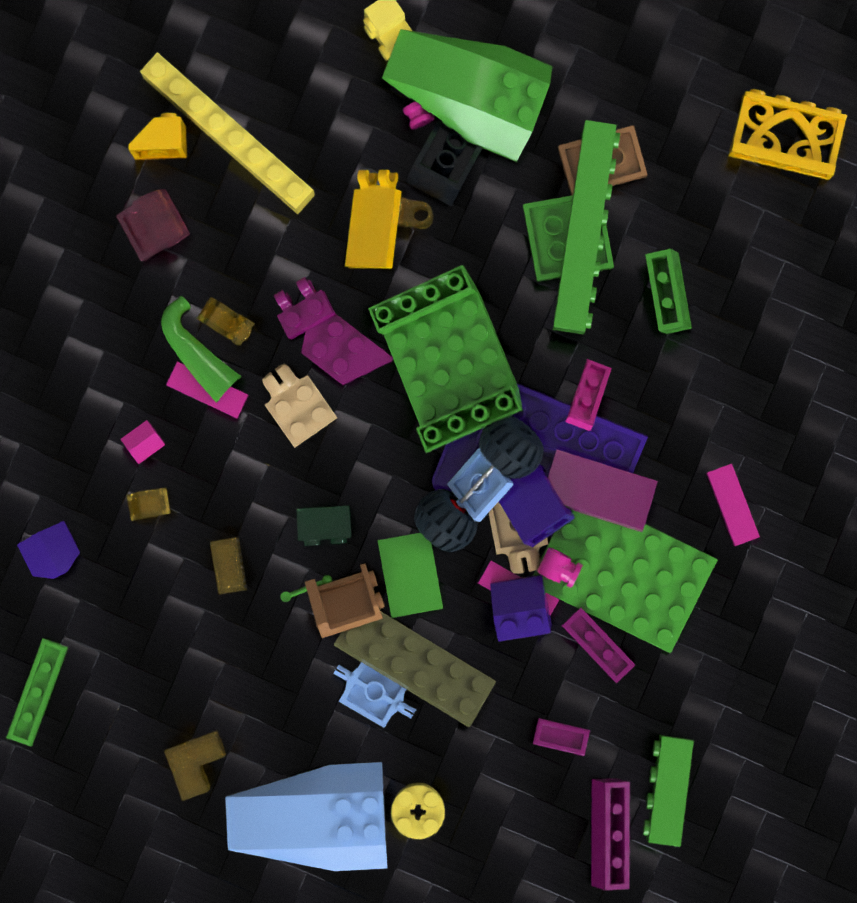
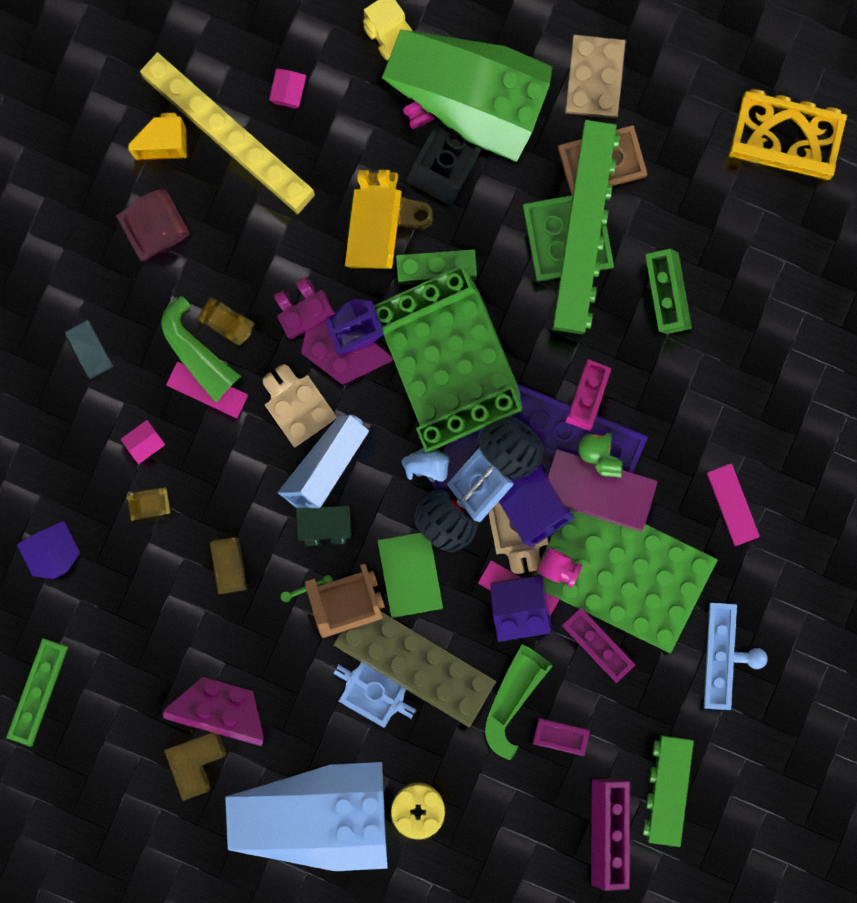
none -> clear light blue tile [65,320,113,379]
none -> magenta wing [163,677,264,746]
none -> dark pink piece [269,69,306,109]
none -> light blue slope [278,415,369,508]
none -> dark purple slope [326,298,384,355]
none -> bright green brick [396,250,477,286]
none -> light blue hair [402,448,450,482]
none -> bright green animal [485,644,552,760]
none -> tan plate [566,35,625,119]
none -> bright green piece [579,433,622,478]
none -> light blue plate [703,603,768,710]

